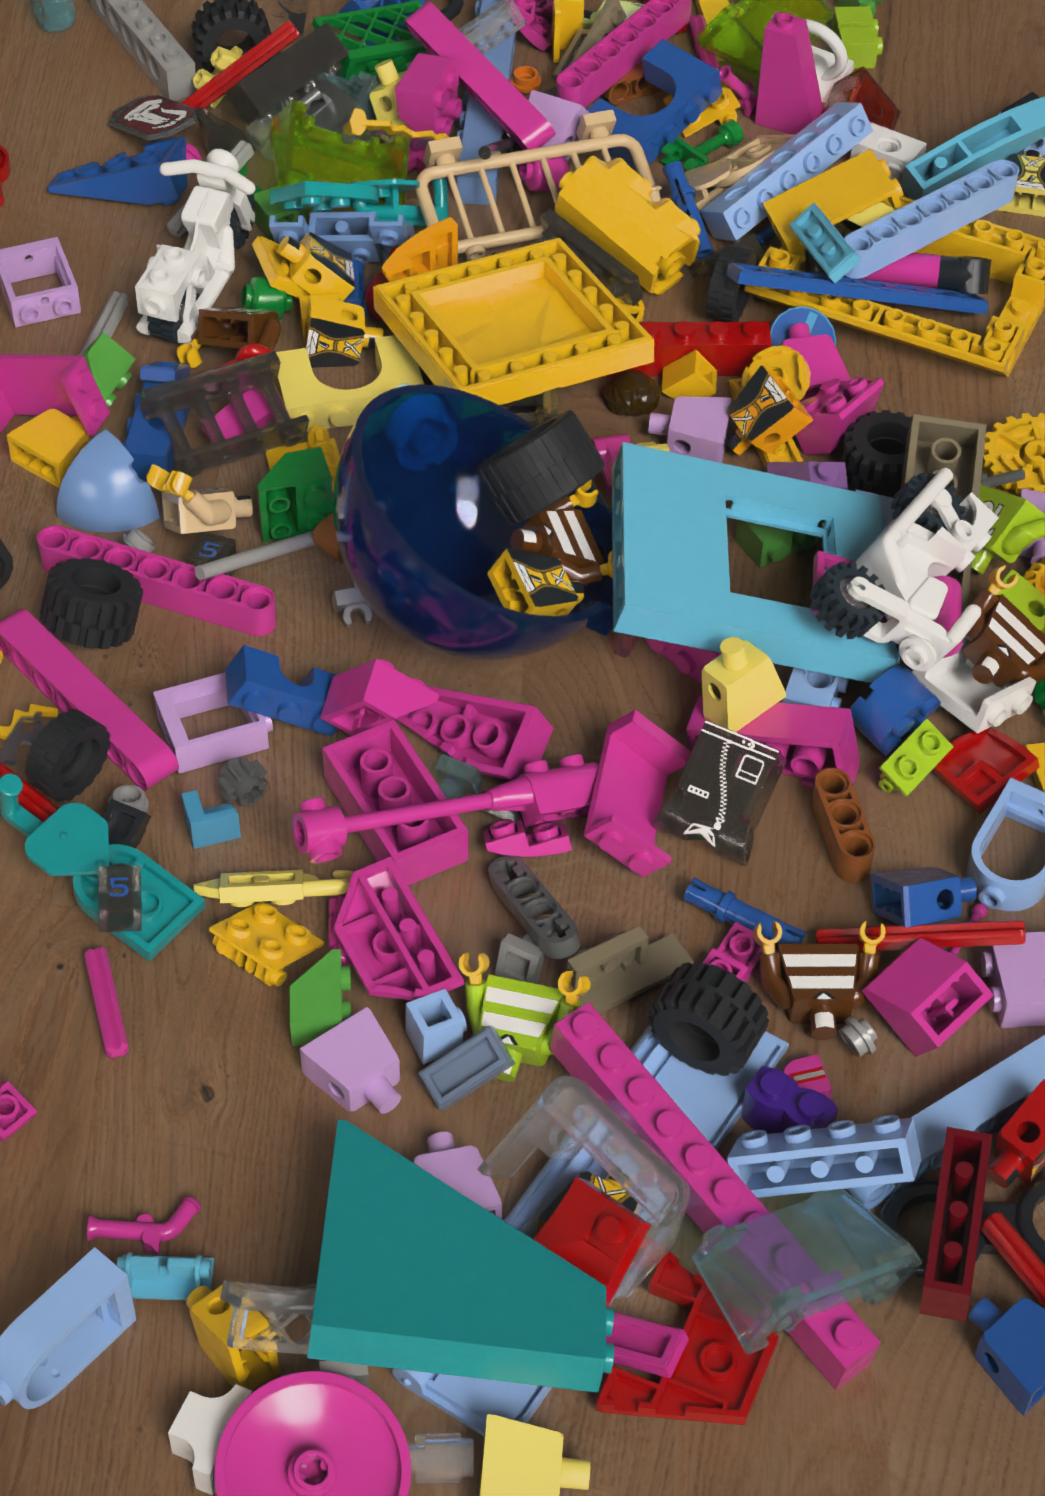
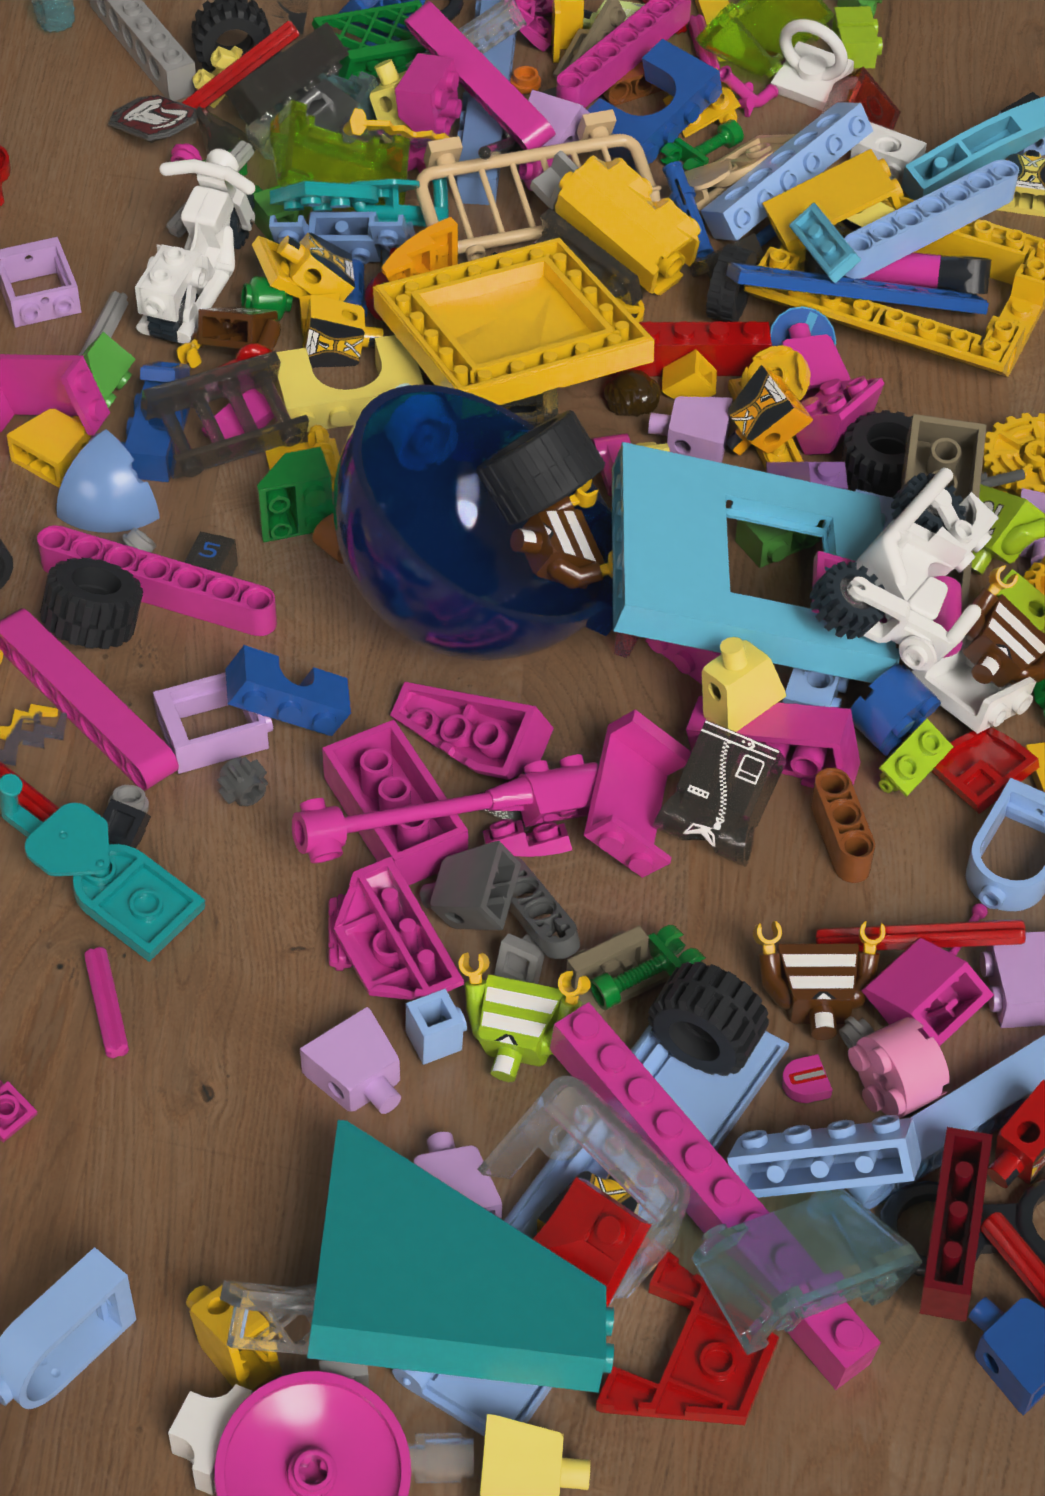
black tyre [25,709,111,802] -> none
blue wedge [48,136,188,205] -> none
dark pink piece [87,1196,201,1256] -> none
clear smoke brick [98,864,142,932] -> none
medium azure hinge [117,1252,215,1301] -> none
tan torso [146,464,253,534] -> none
dark azure panel [181,790,241,849] -> none
light yellow plate [194,870,353,907] -> none
light grey bar [195,531,316,580] -> none
yellow hinge [209,901,325,987] -> none
bright green slope [290,949,351,1046] -> none
dark pink slope [320,658,439,736] -> none
light grey tile [331,584,375,628] -> none
sand blue tile [419,1025,516,1111] -> none
clear light blue tile [435,754,483,799] -> none
torso [487,548,584,632] -> none
dark pink tile [606,1312,689,1378] -> none
blue pin [683,877,806,946] -> none
dark pink slope [703,922,769,983] -> none
dark purple brick [742,1066,838,1134] -> none
dark pink slope [755,11,824,134] -> none
blue torso [871,867,977,928] -> none
none -> dark grey torso [420,841,521,930]
none -> light grey panel [530,150,578,210]
none -> green bar [590,925,706,1010]
none -> bright pink brick [848,1017,949,1118]

